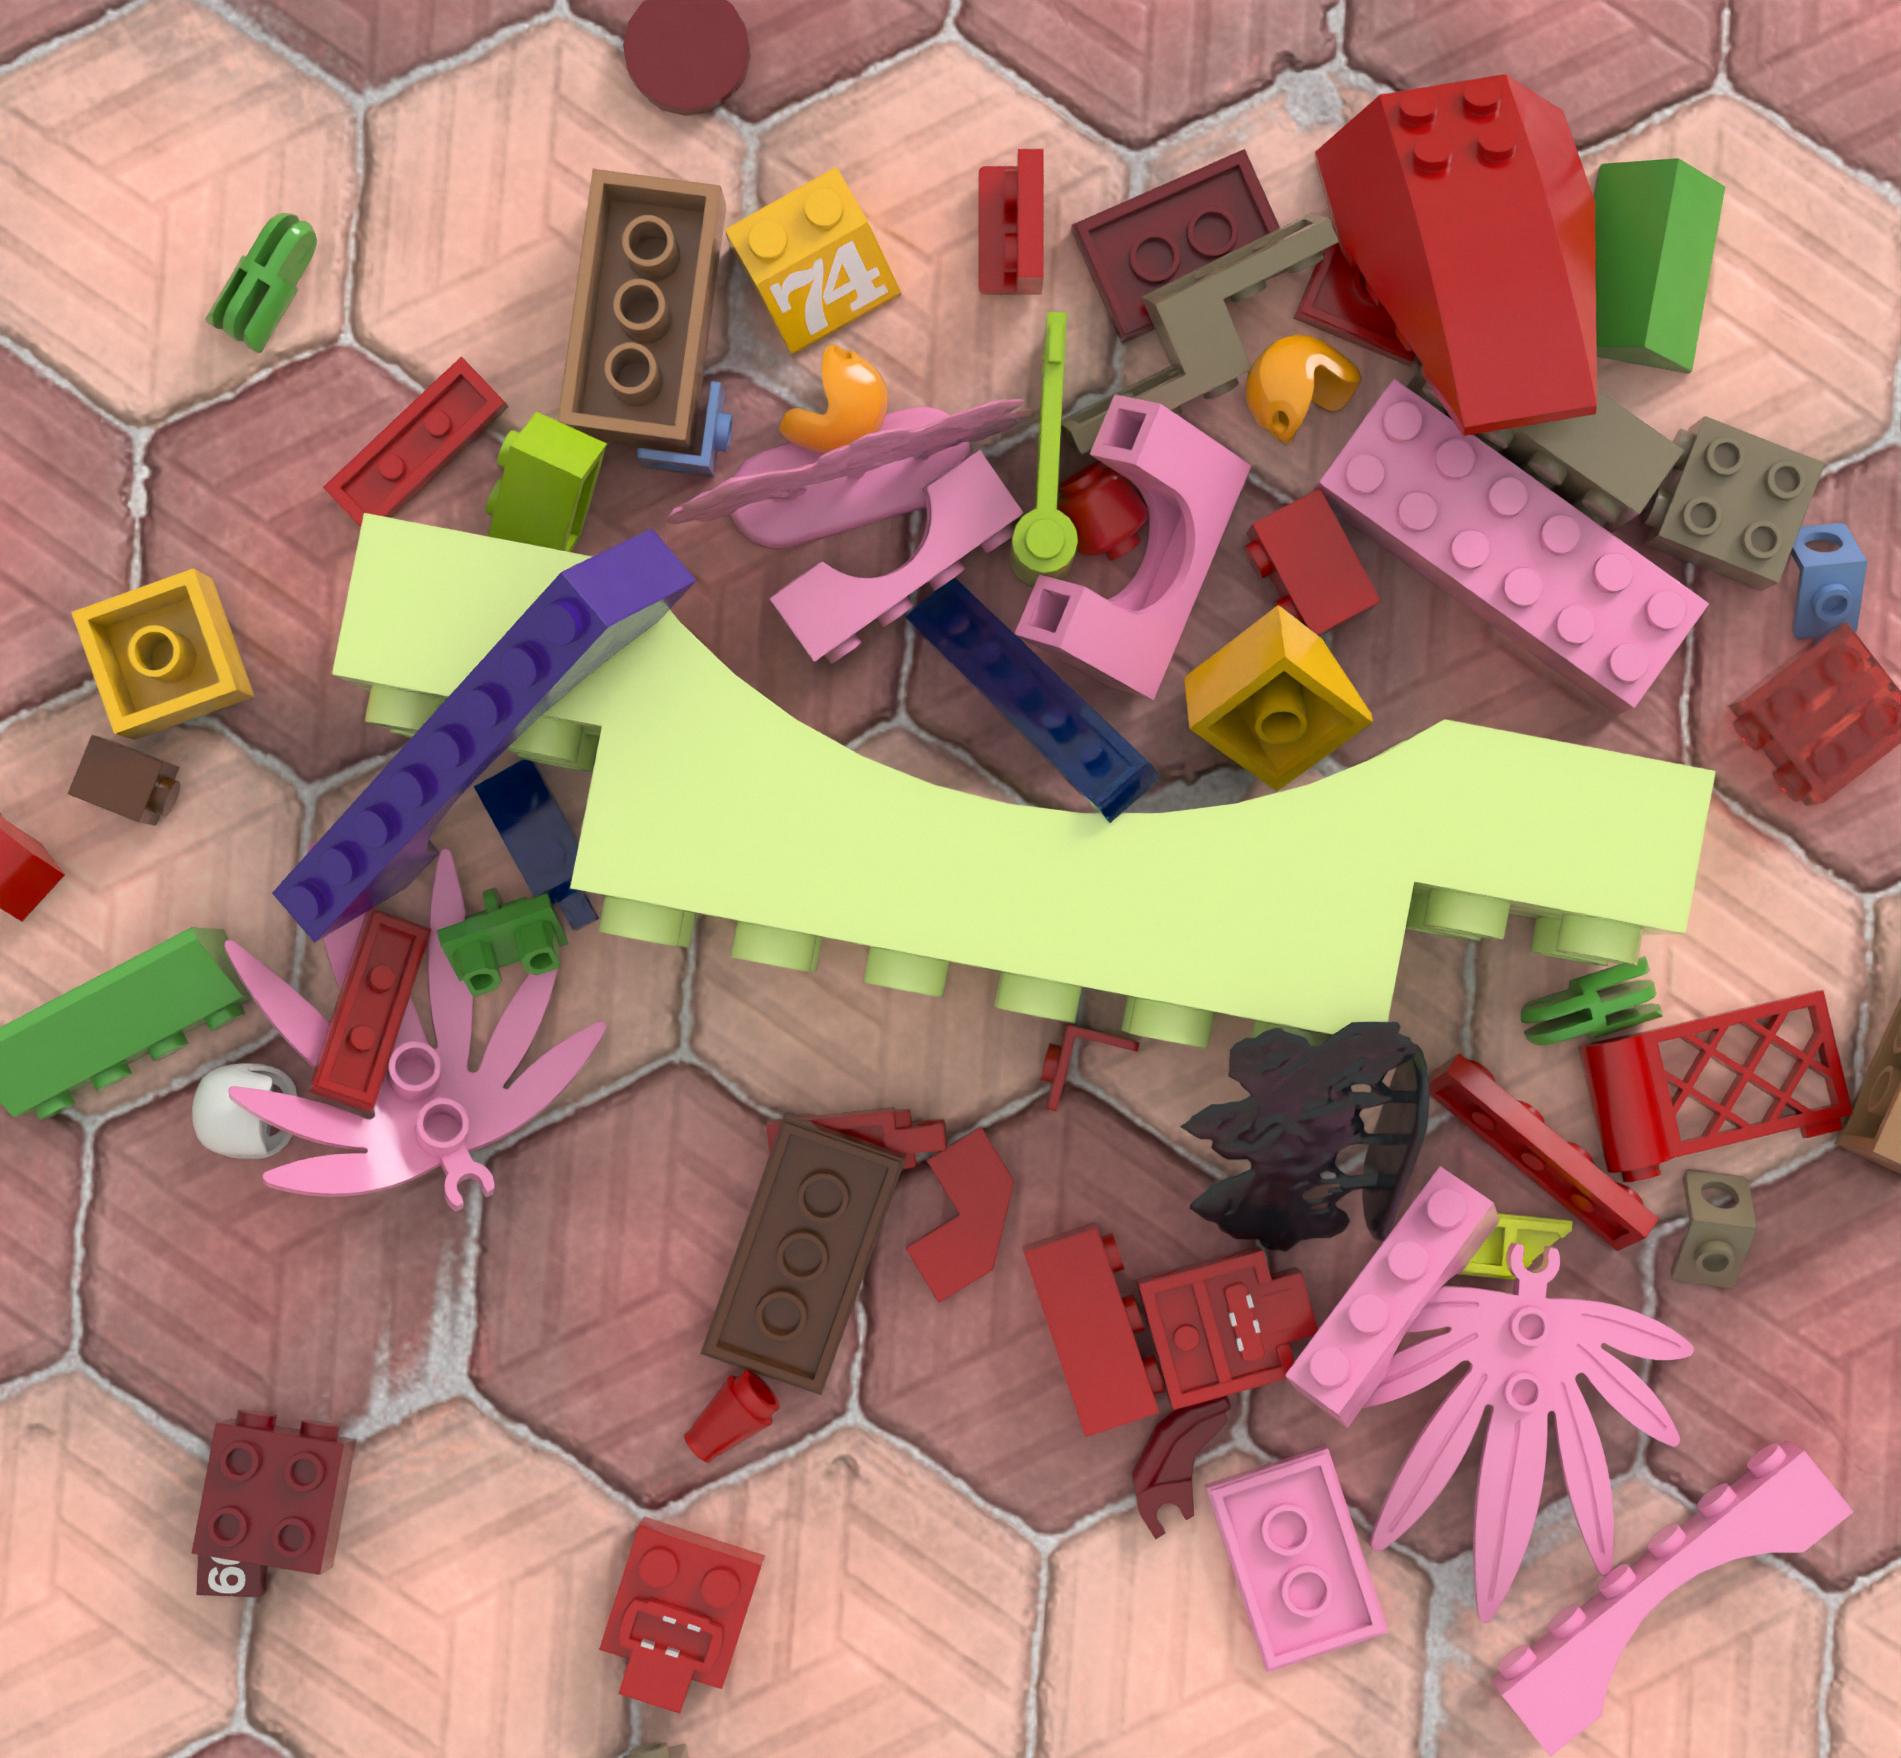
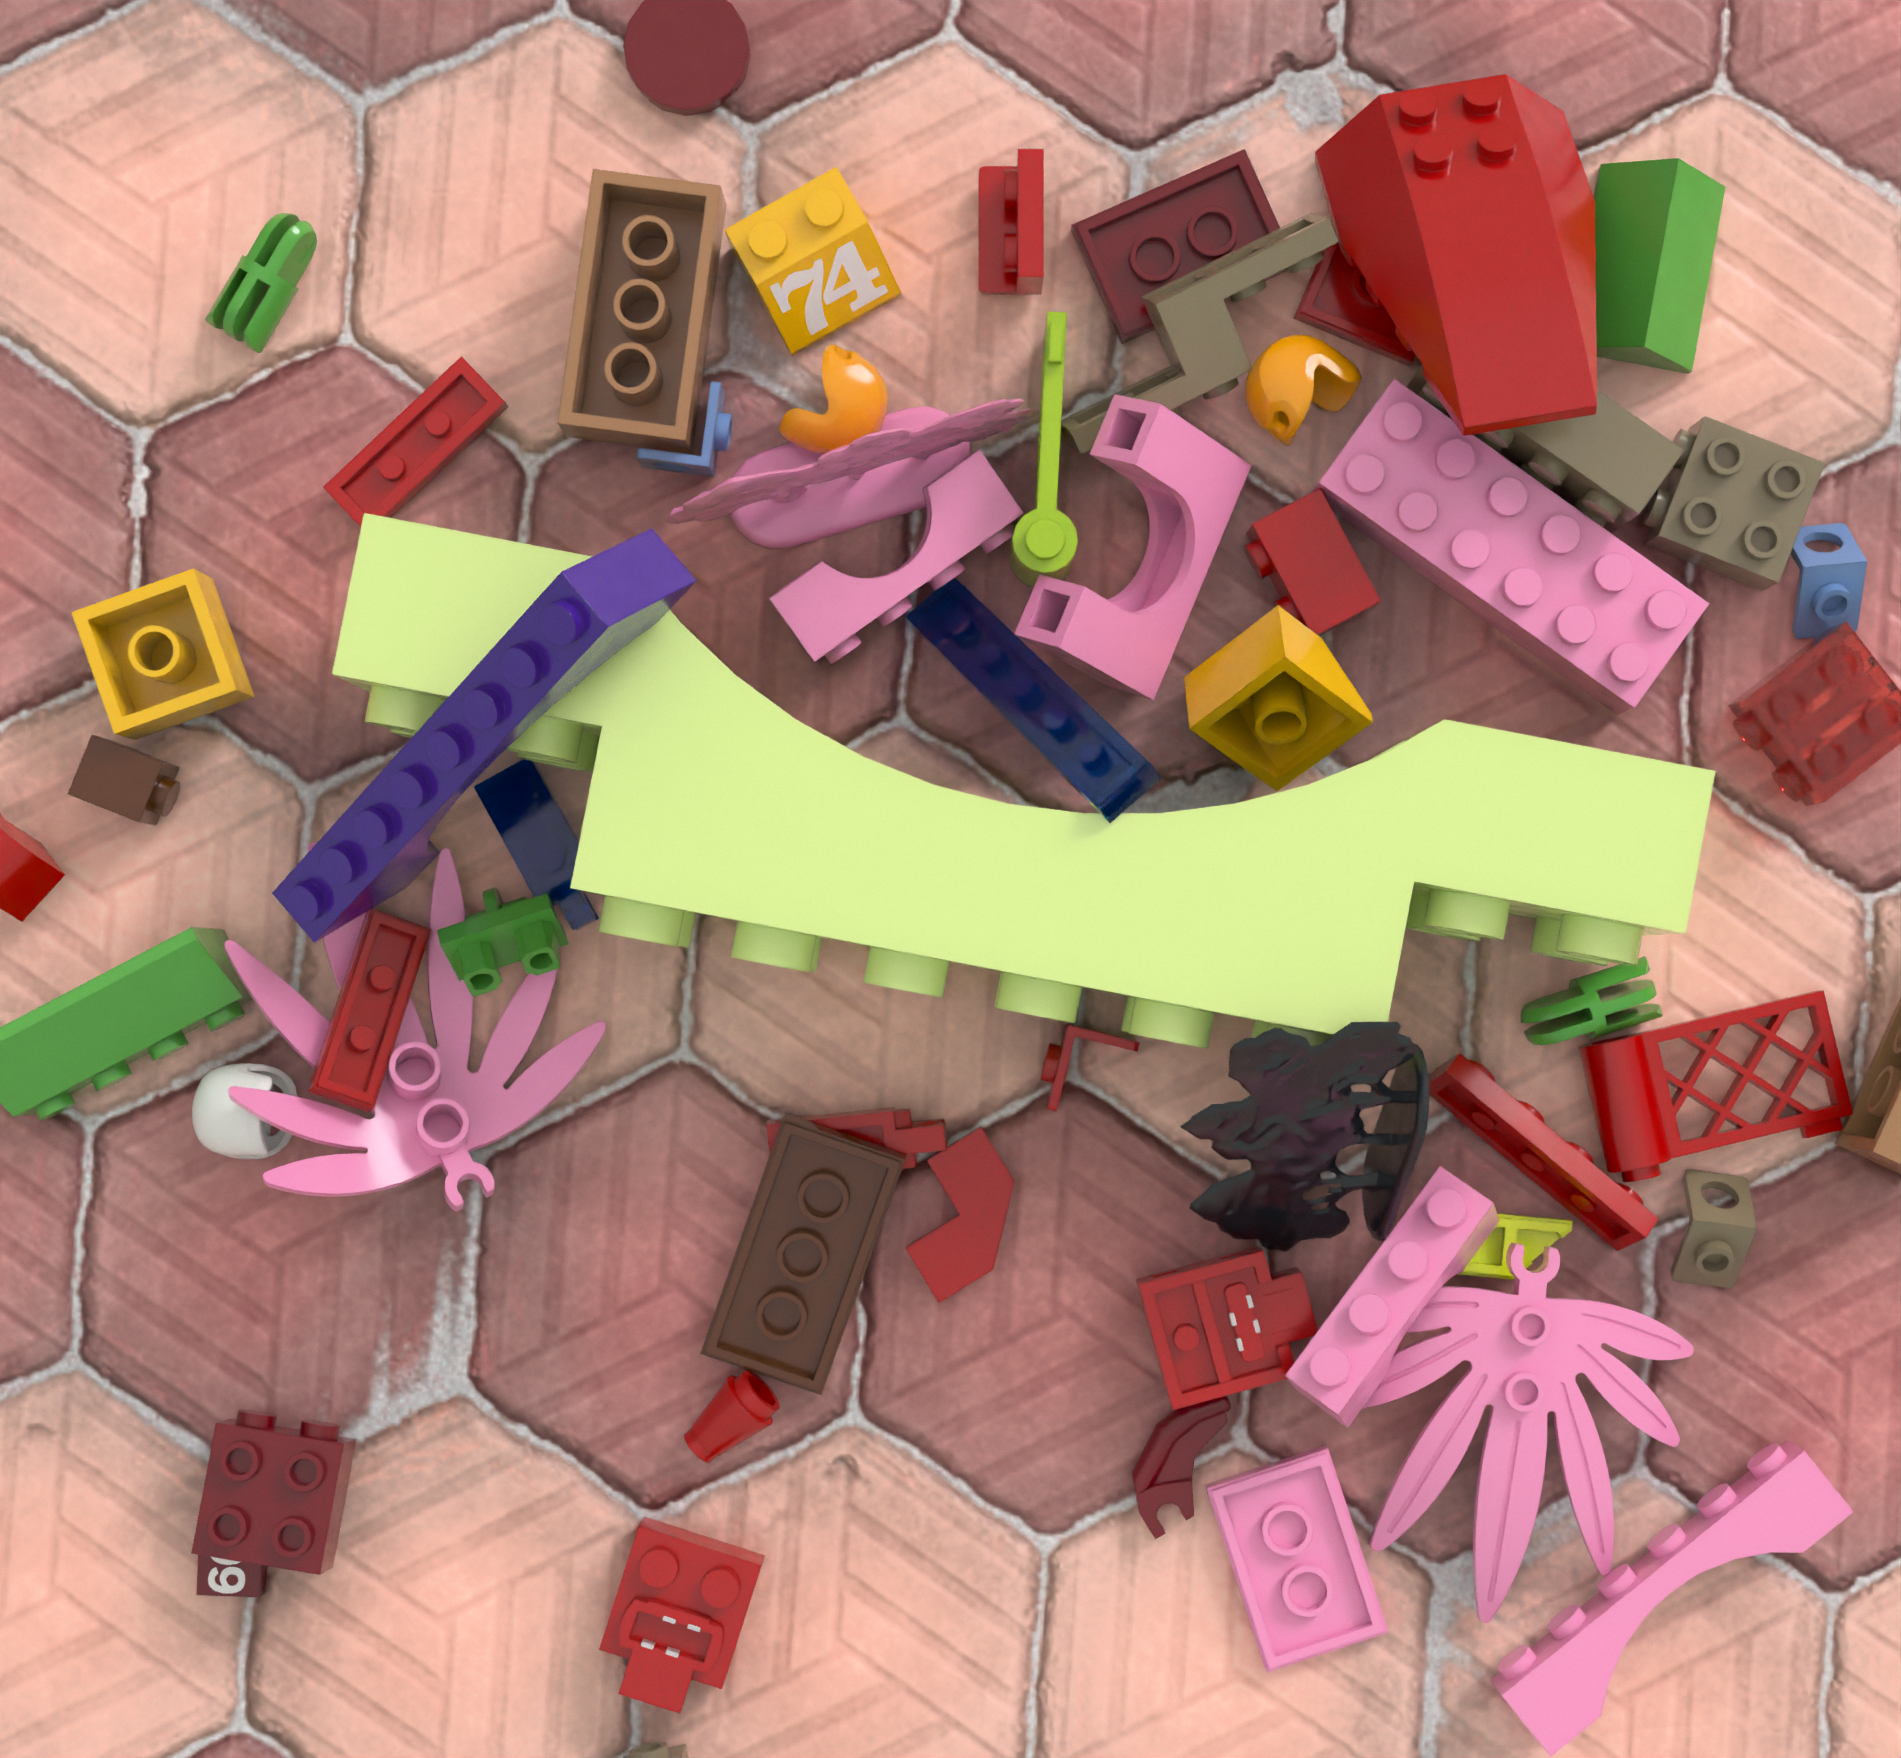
lime brick [485,411,607,552] -> none
red brick [1022,1222,1165,1437] -> none
red head [1057,461,1148,561] -> none

